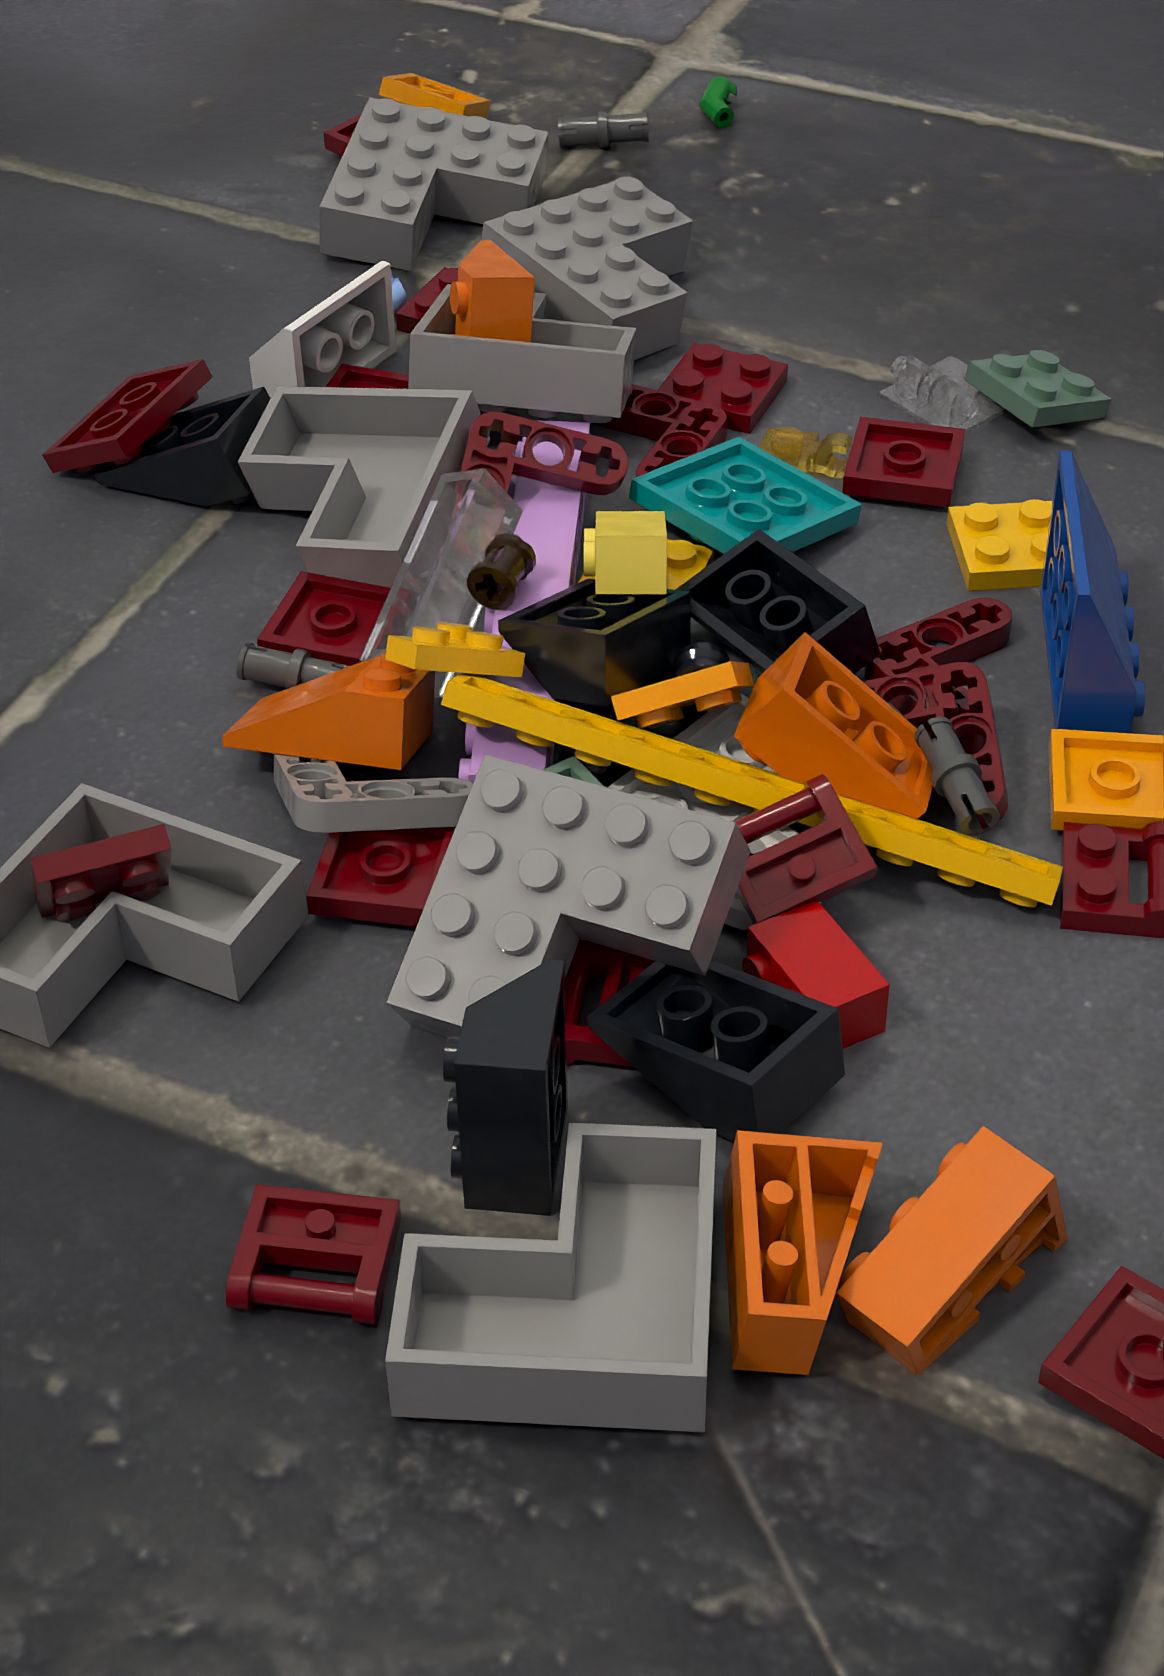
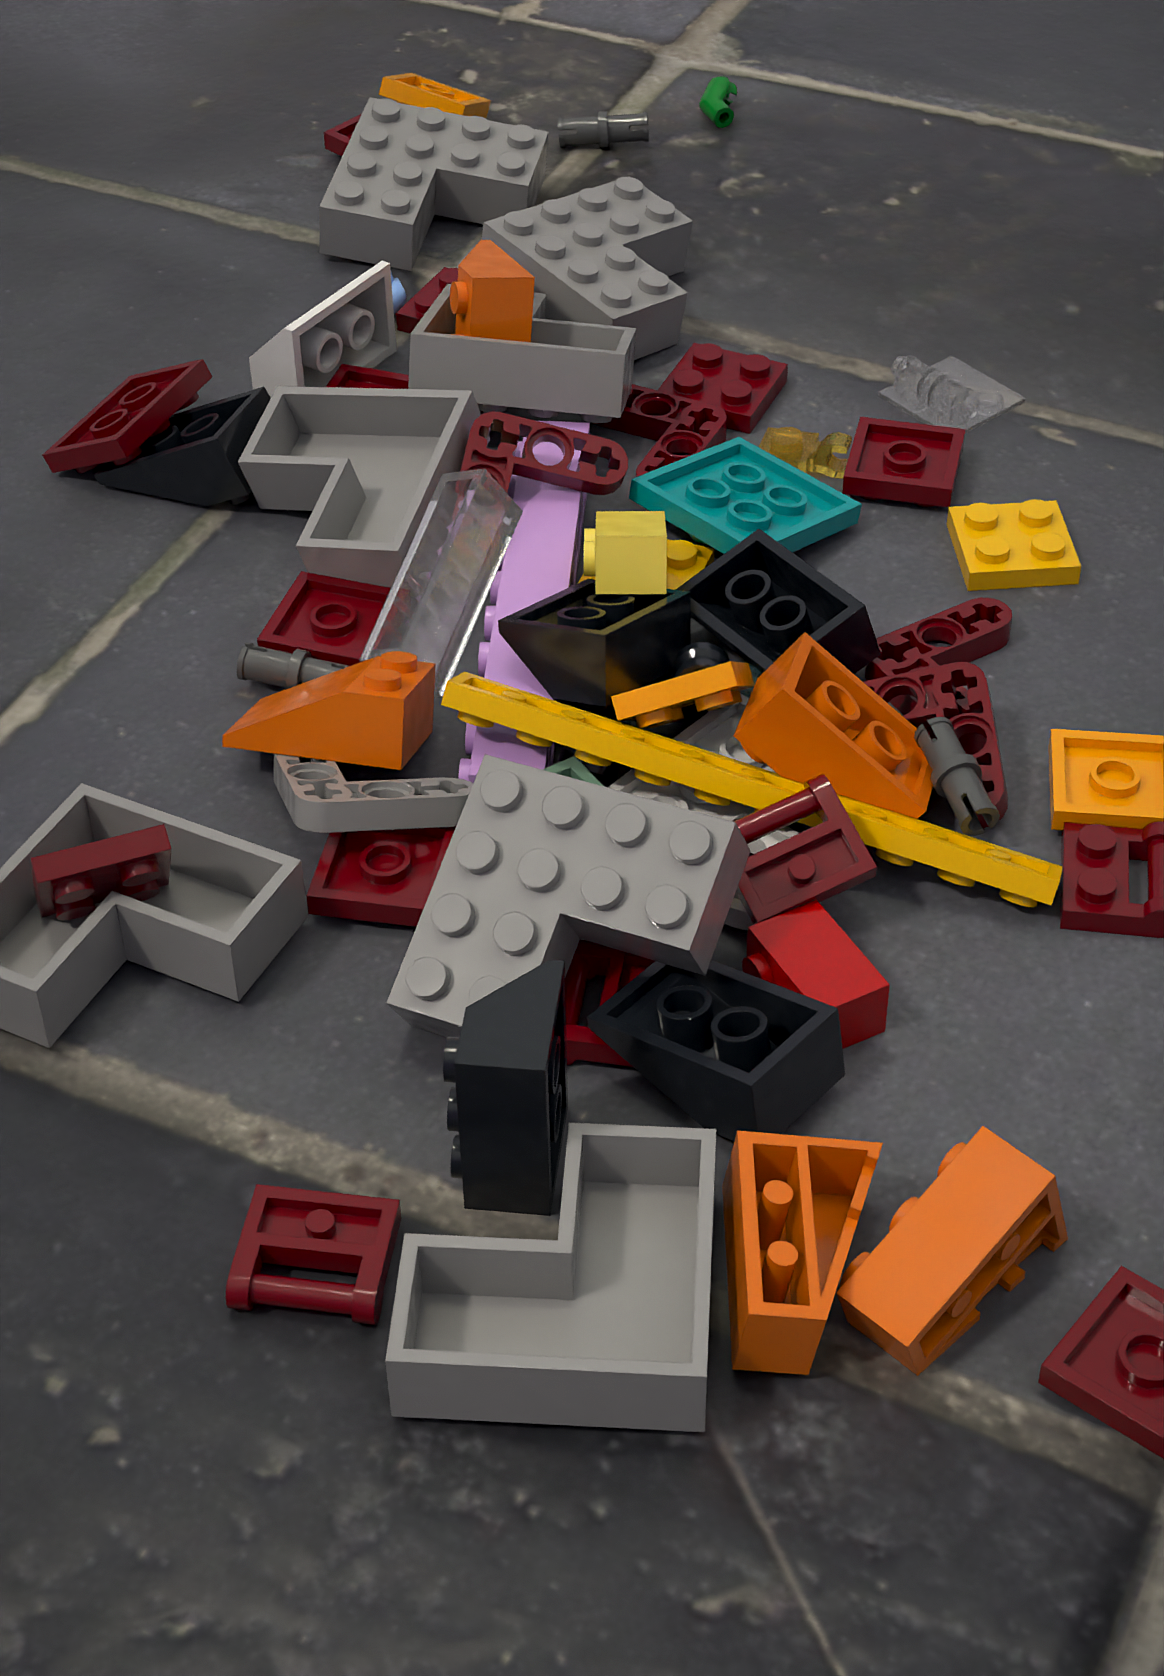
yellow plate [385,622,525,677] -> none
dark brown bush [467,533,536,610] -> none
sand green plate [964,350,1112,427] -> none
blue slope [1040,450,1145,733] -> none

